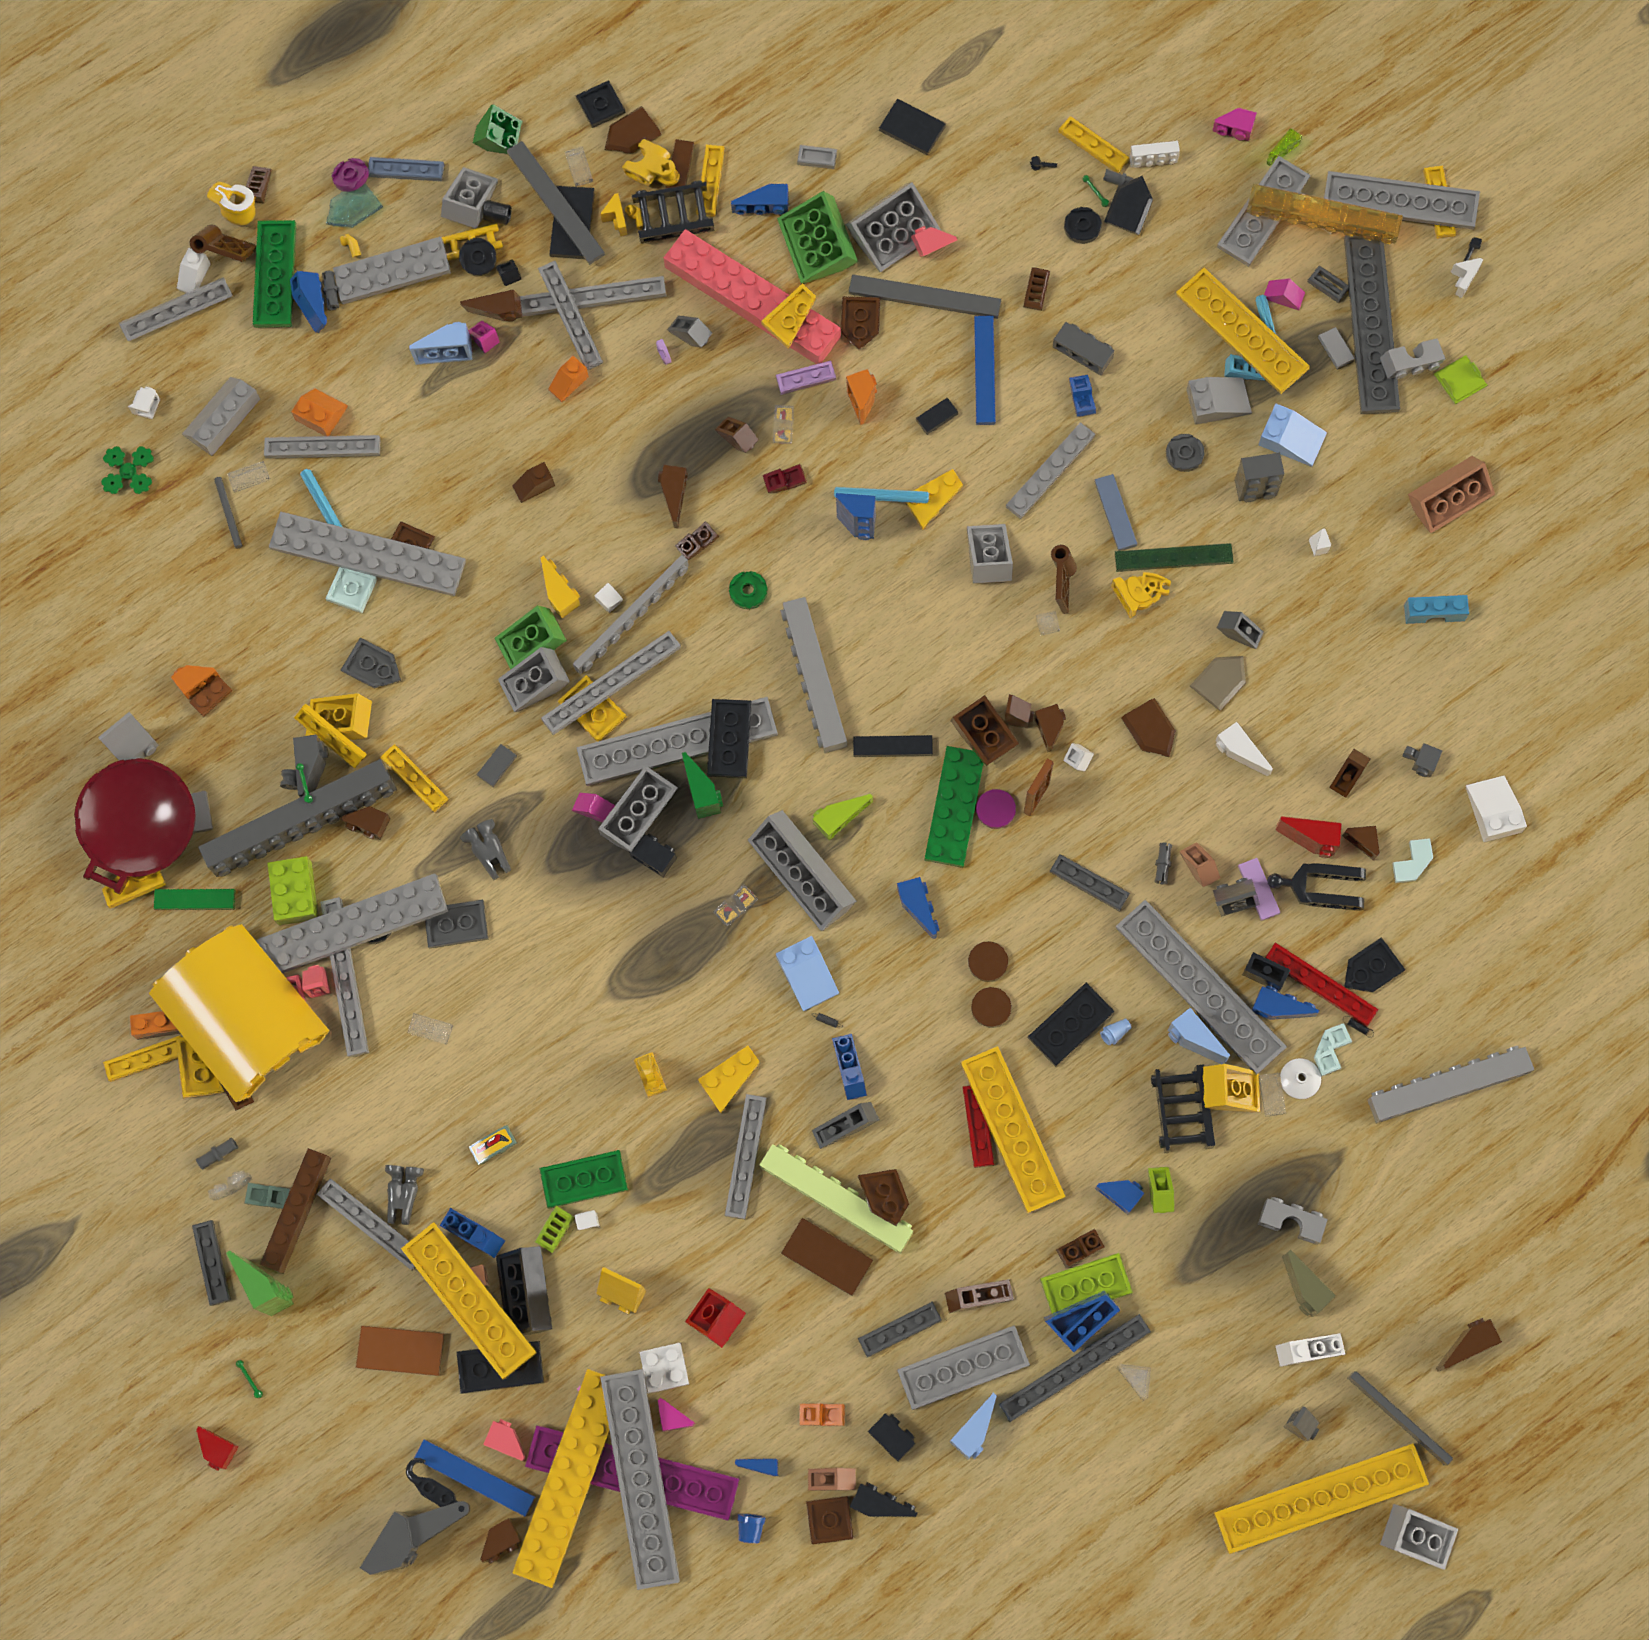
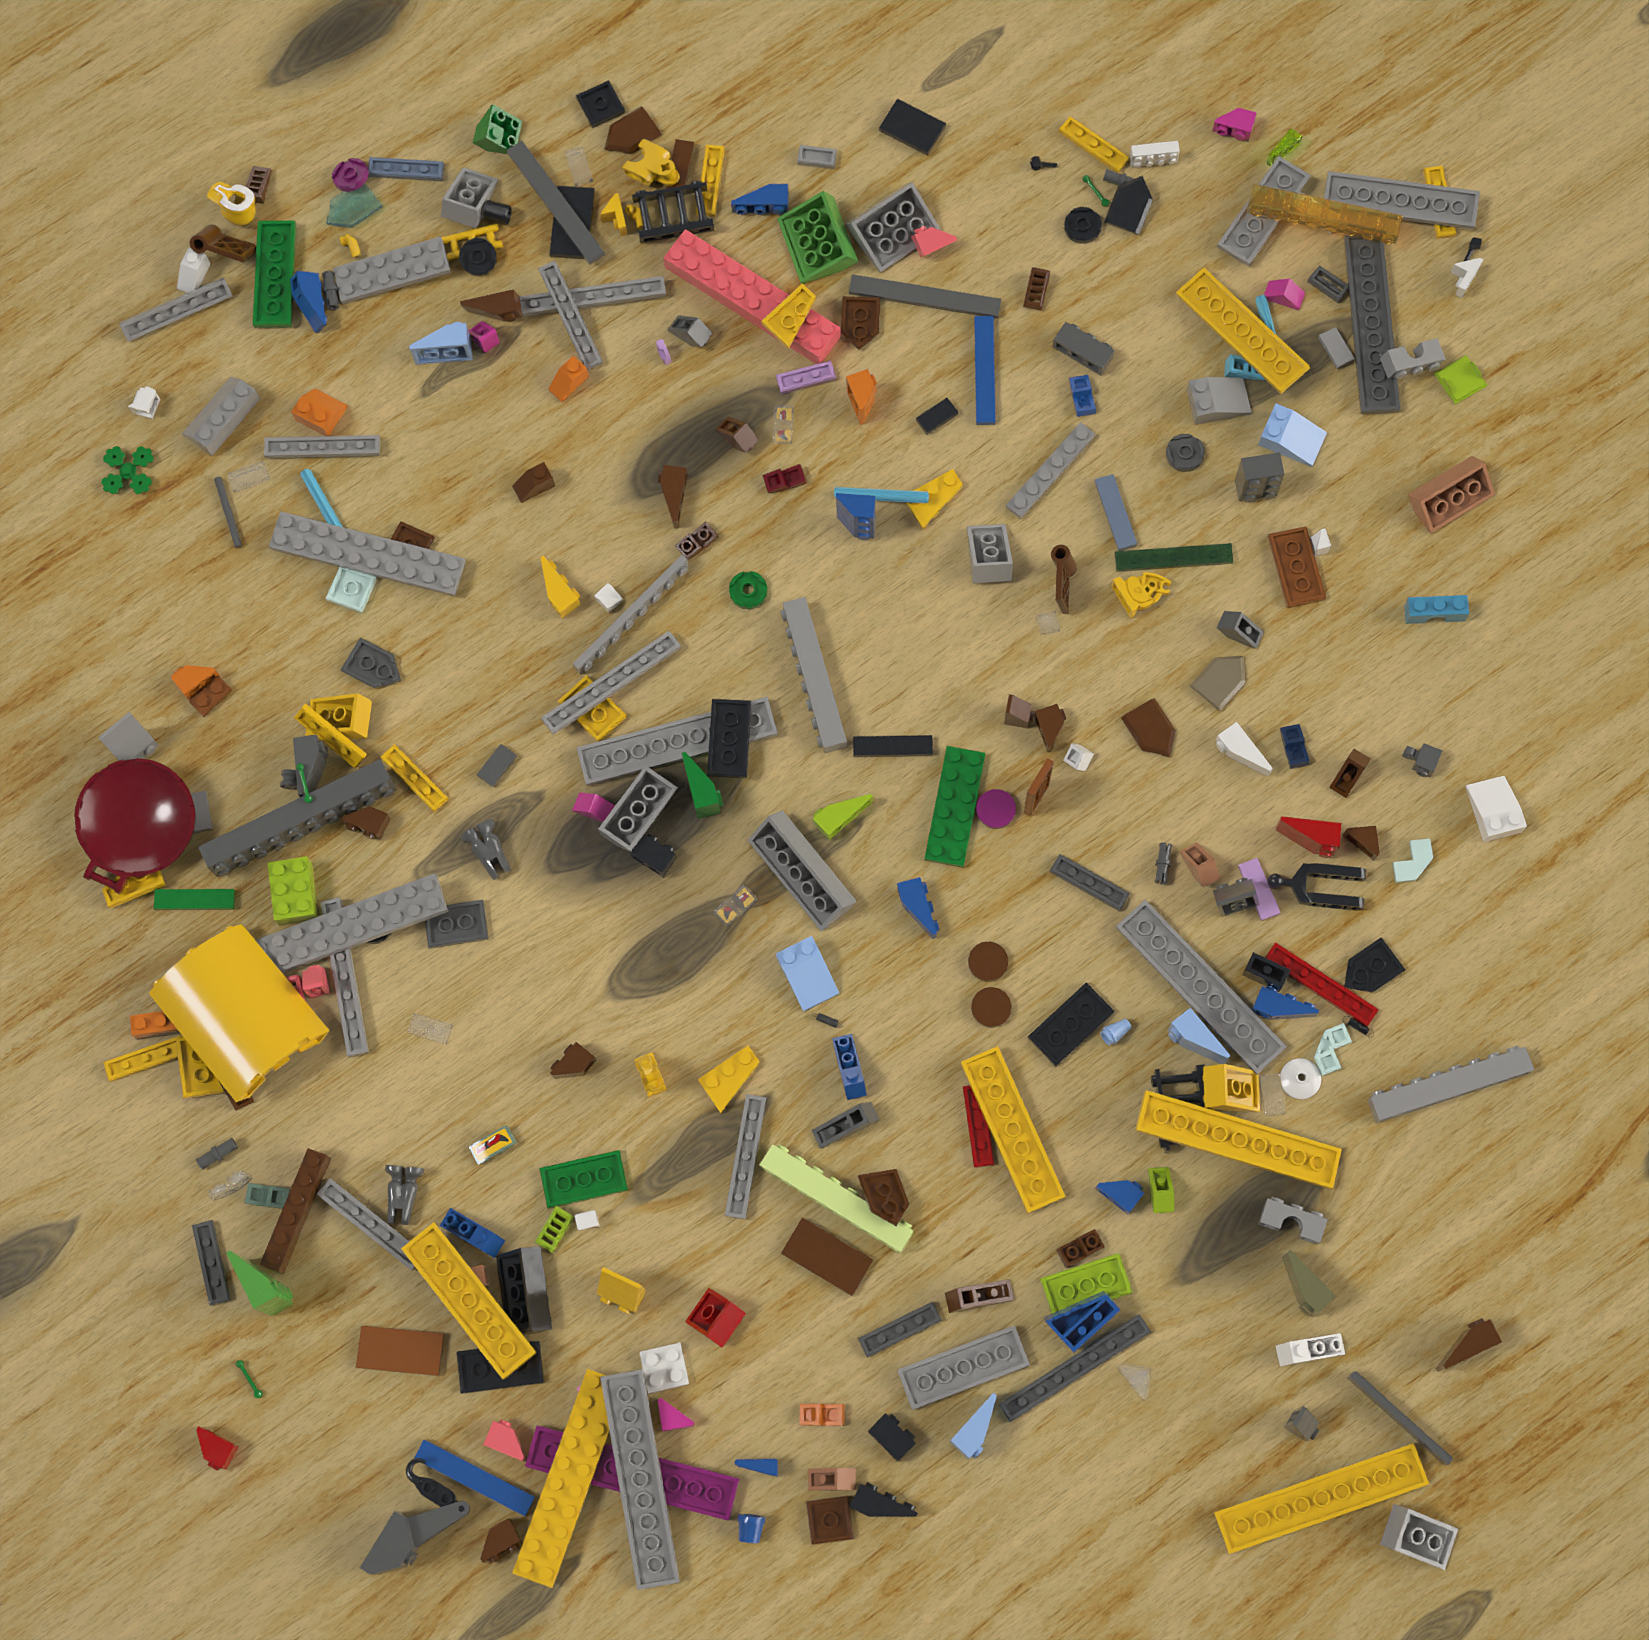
bright green slope [495,605,567,670] -> none
black slope [496,259,521,286] -> none
light grey slope [498,647,570,712] -> none
reddish brown slope [951,695,1019,766] -> none
none -> reddish brown slope [550,1042,596,1079]
none -> yellow plate [1135,1090,1342,1190]
none -> dark orange tile [1268,526,1326,608]
none -> dark blue slope [1280,724,1310,769]

